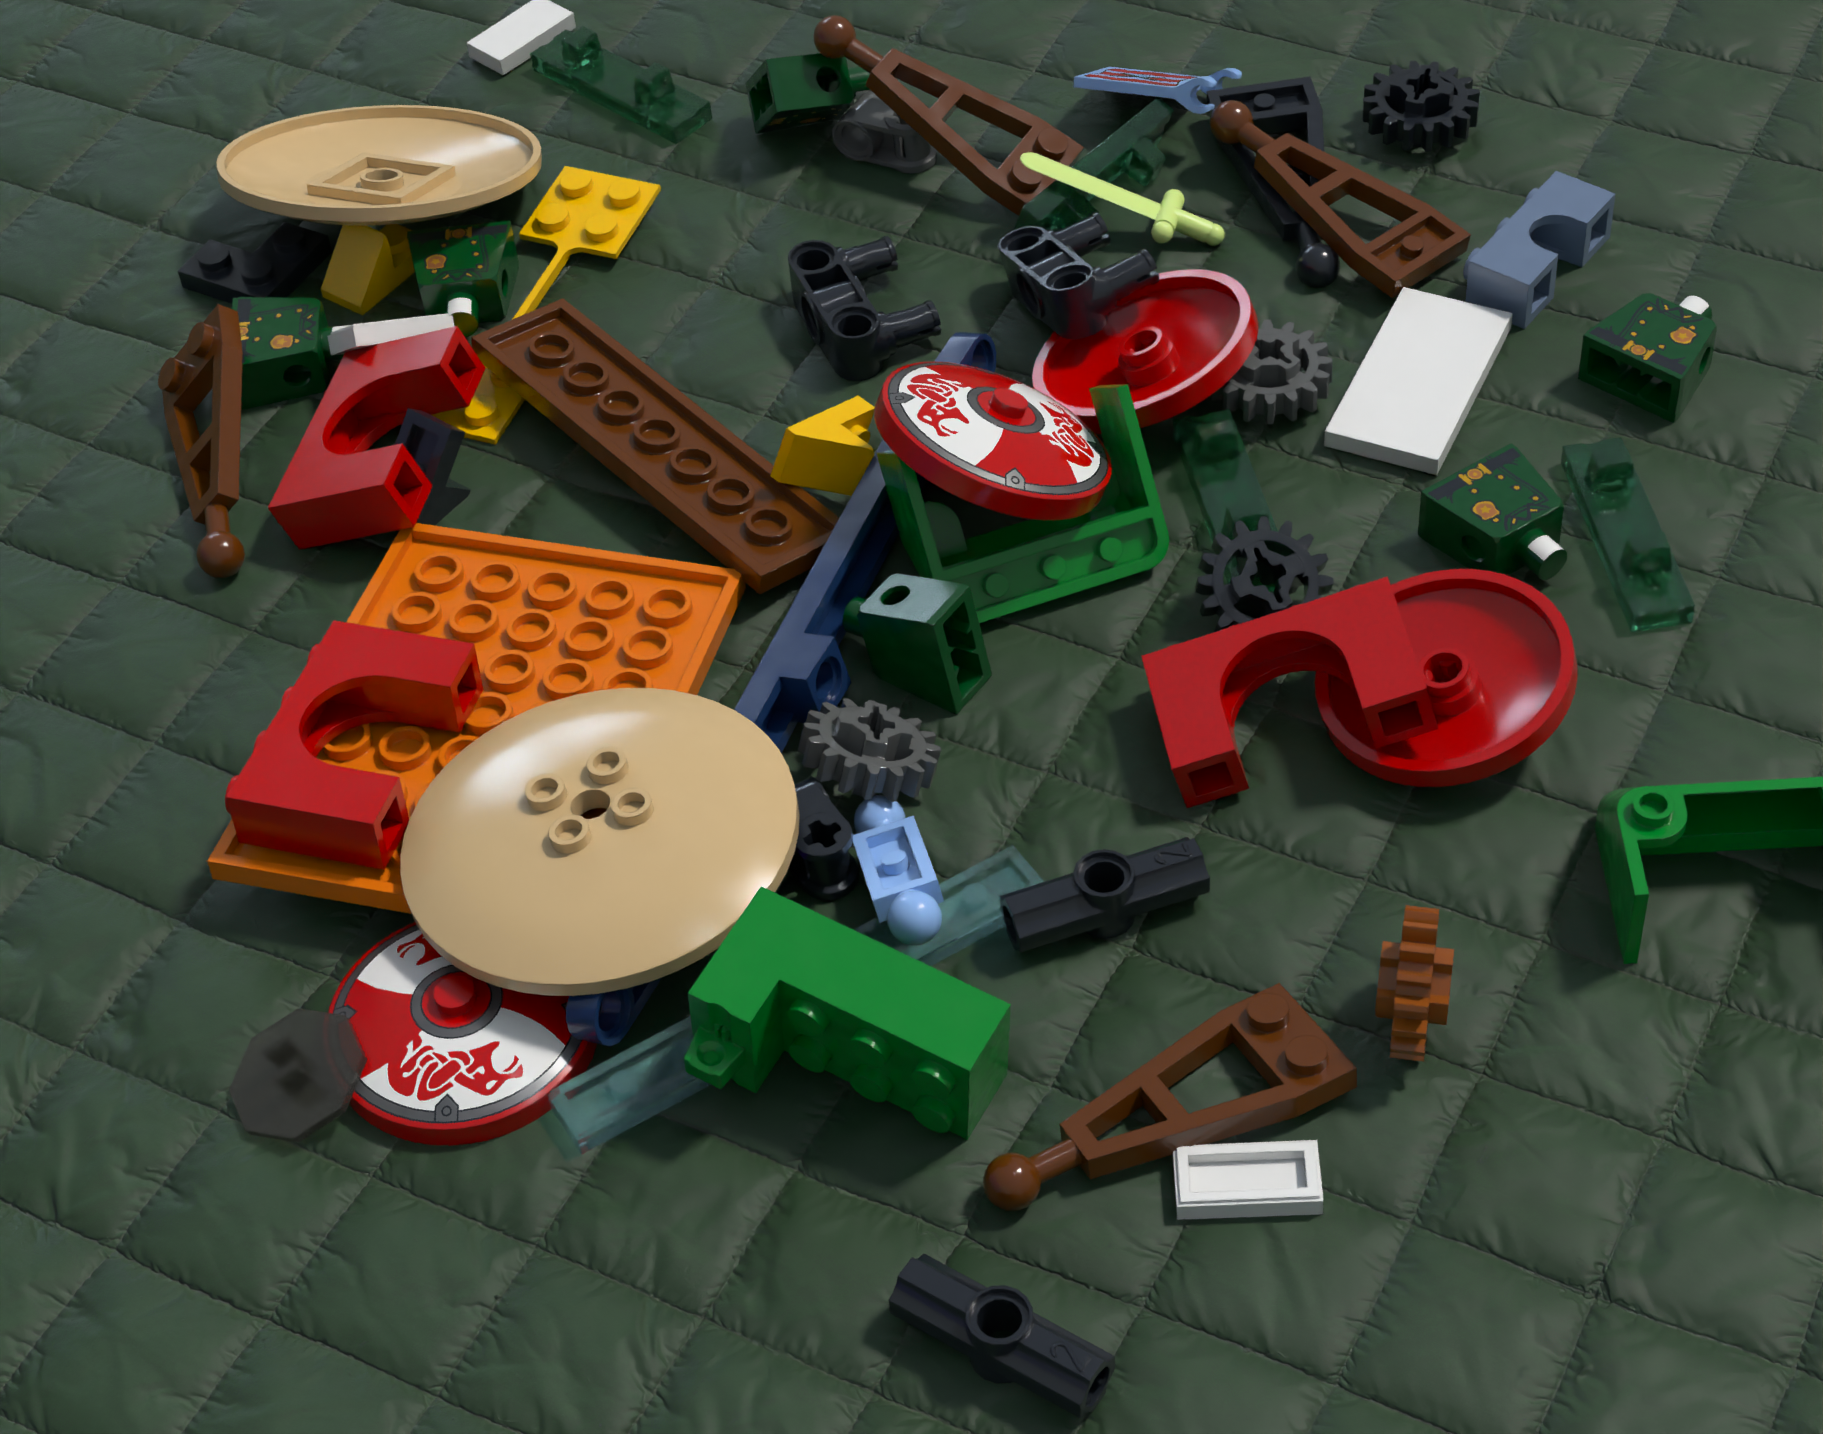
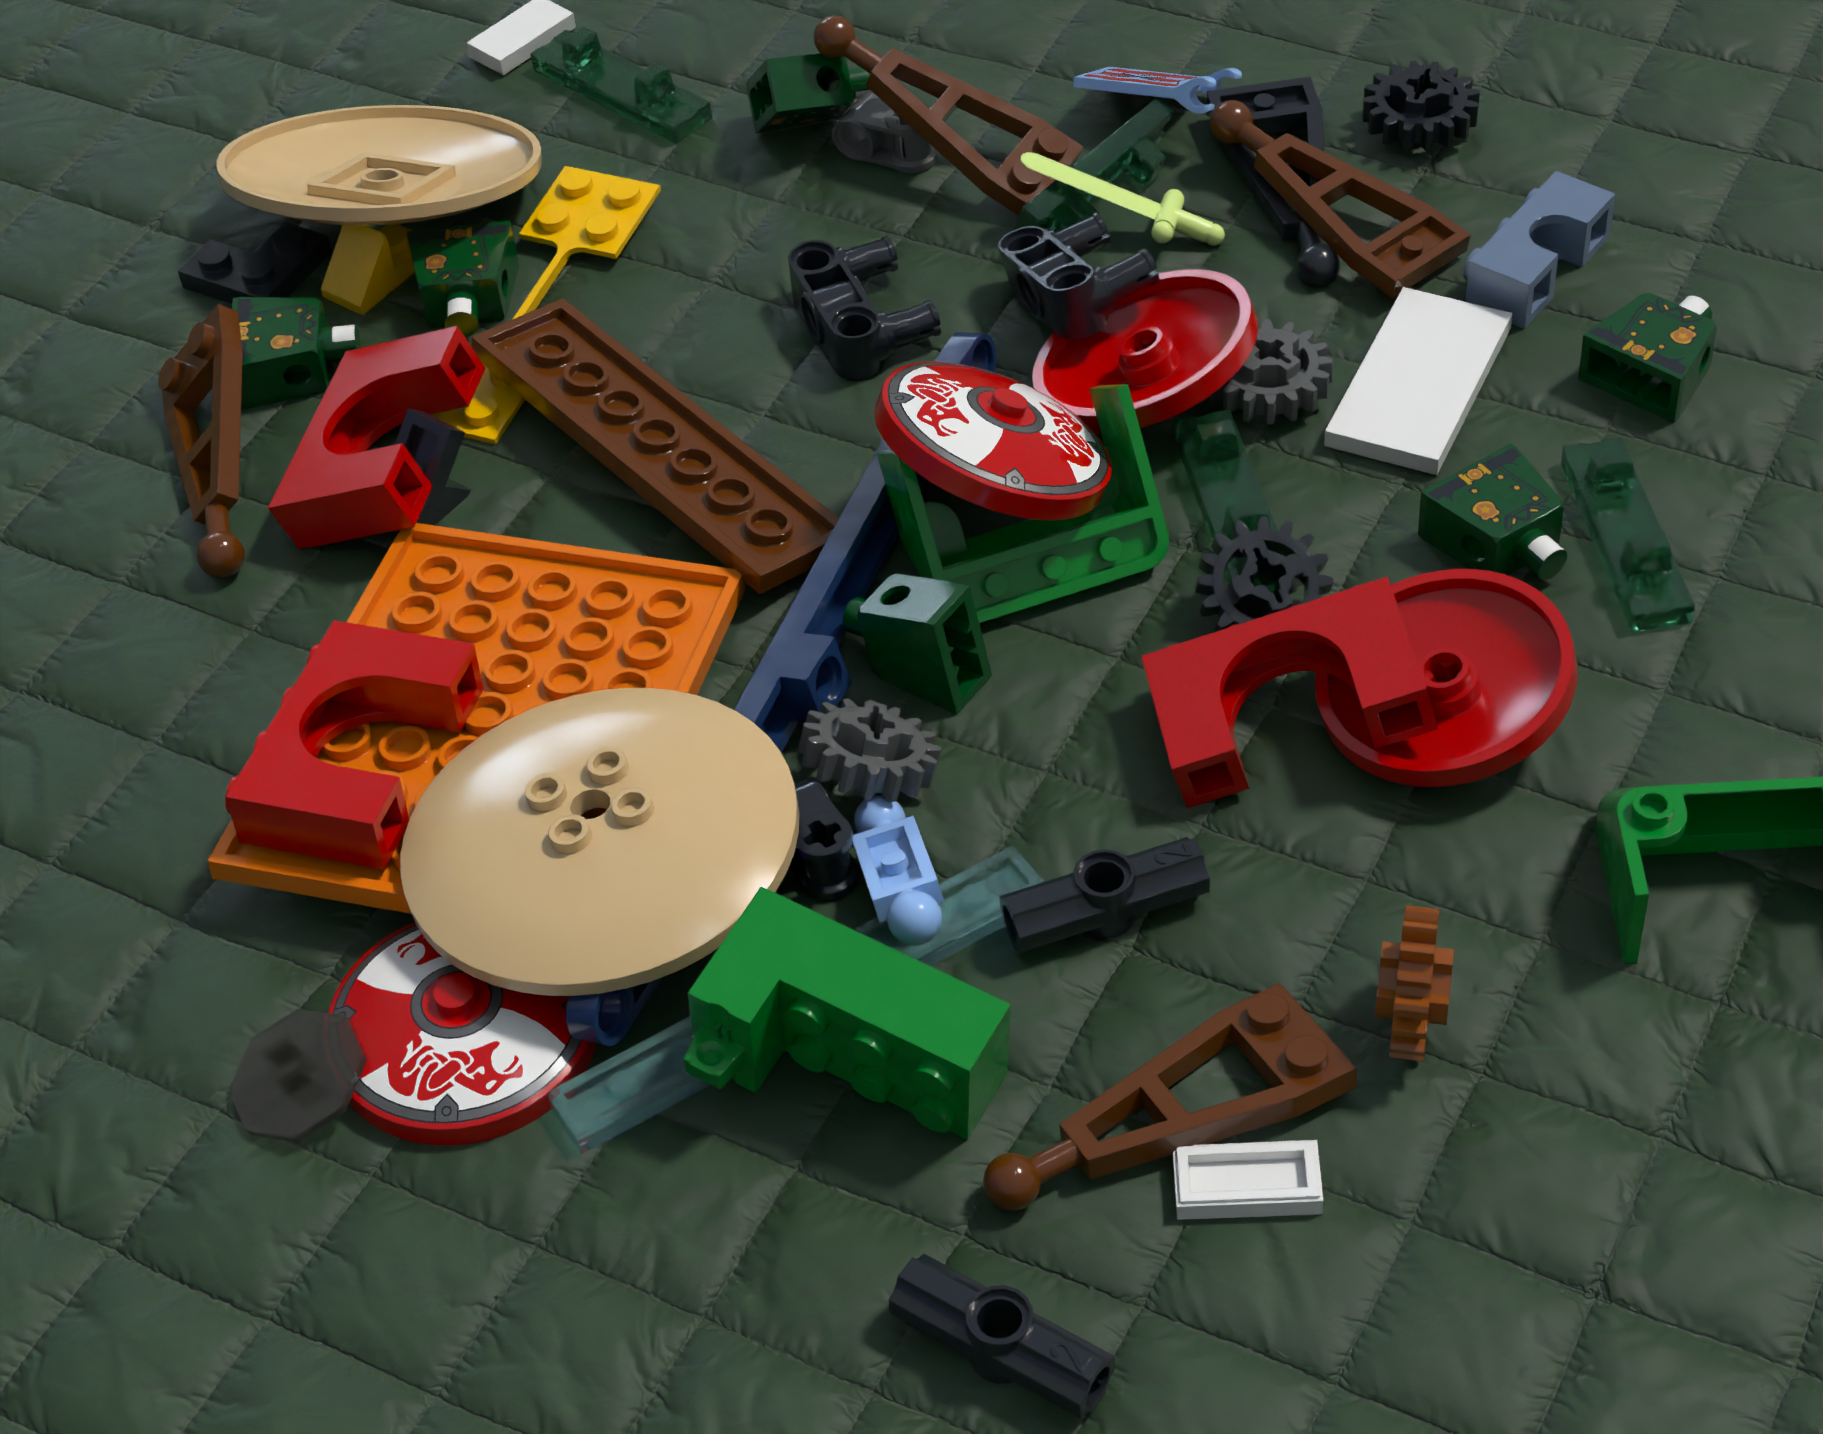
white tile [327,313,454,356] -> none
yellow slope [770,396,875,496] -> none

